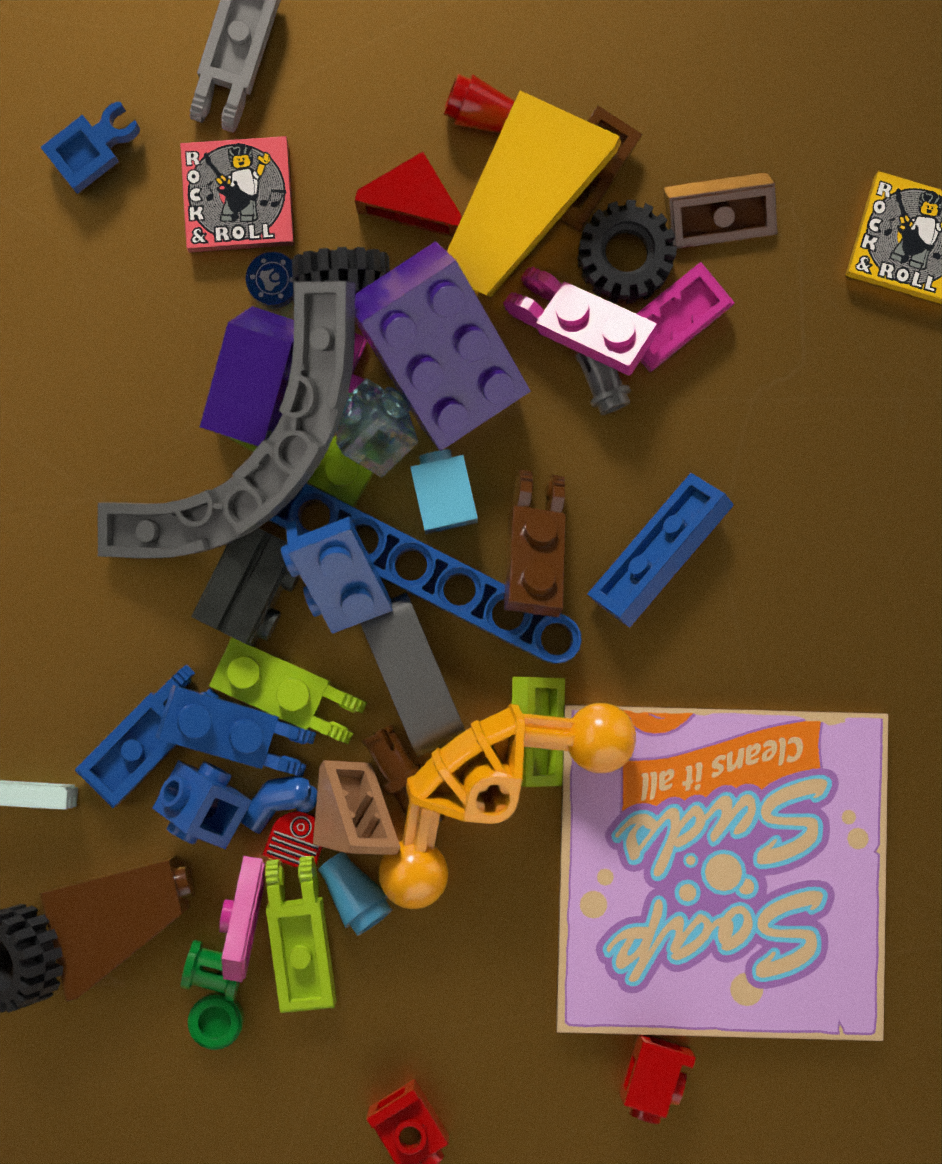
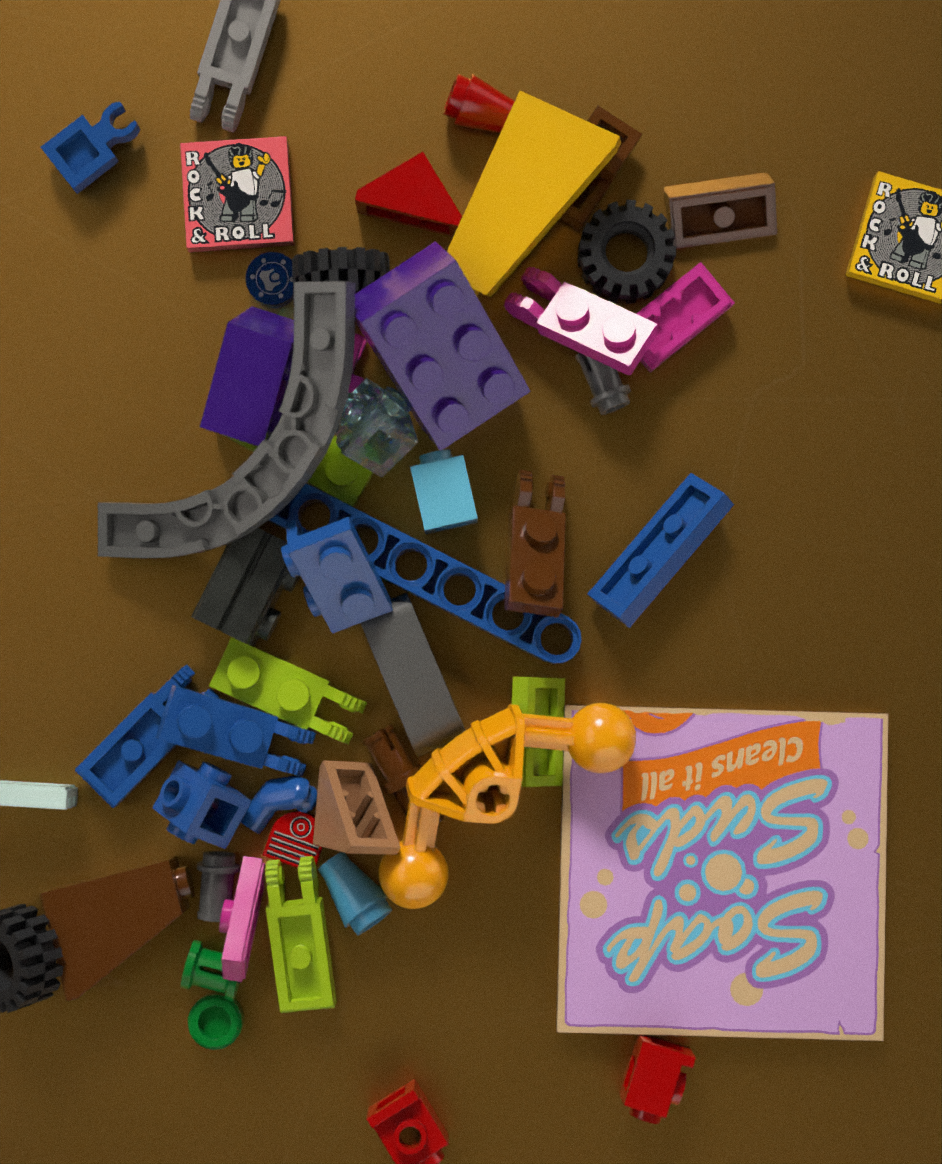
none -> dark grey pin [197,851,240,922]

